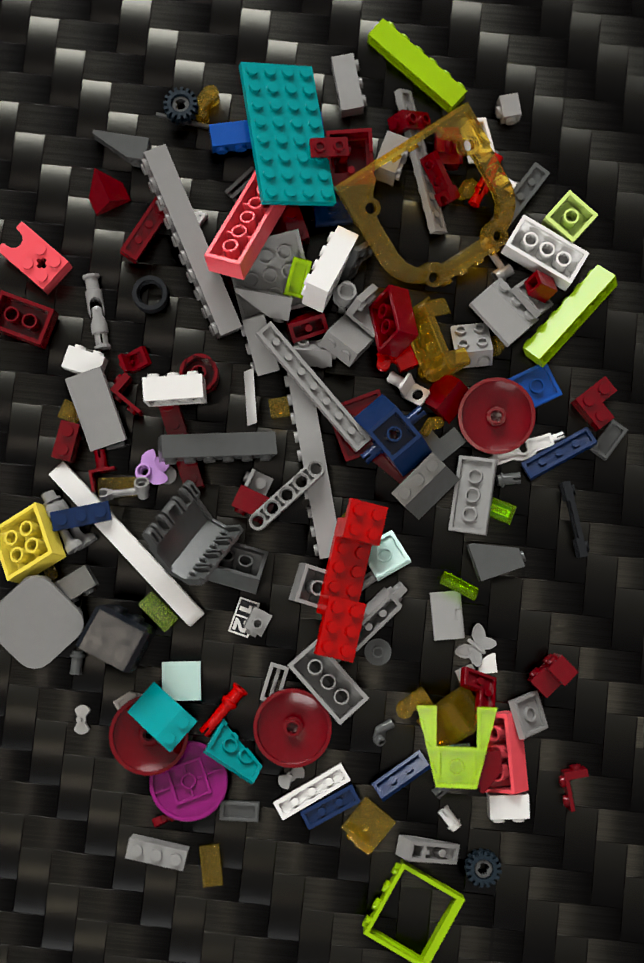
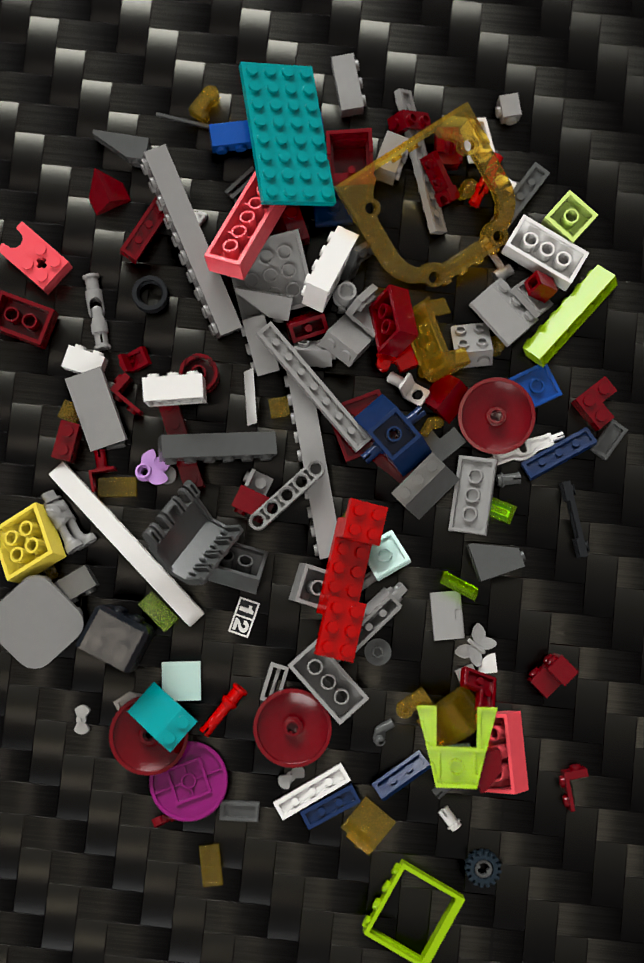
dark blue plate [50,501,112,532] -> none
dark grey pin [69,650,85,675] -> none
light grey brick [99,477,150,502] -> none
light grey brick [125,834,190,871] -> none
black bush [163,87,199,126] -> none
teal wing [203,718,262,784] -> none
light grey brick [243,606,272,638] -> none
lime tile [284,256,312,299] -> none
dark red bracket [309,137,351,164] -> none
lime brick [367,18,467,114] -> none
light grey slope [396,835,460,865] -> none
white brick [487,791,530,823] -> none
light grey tile [508,690,549,740] -> none

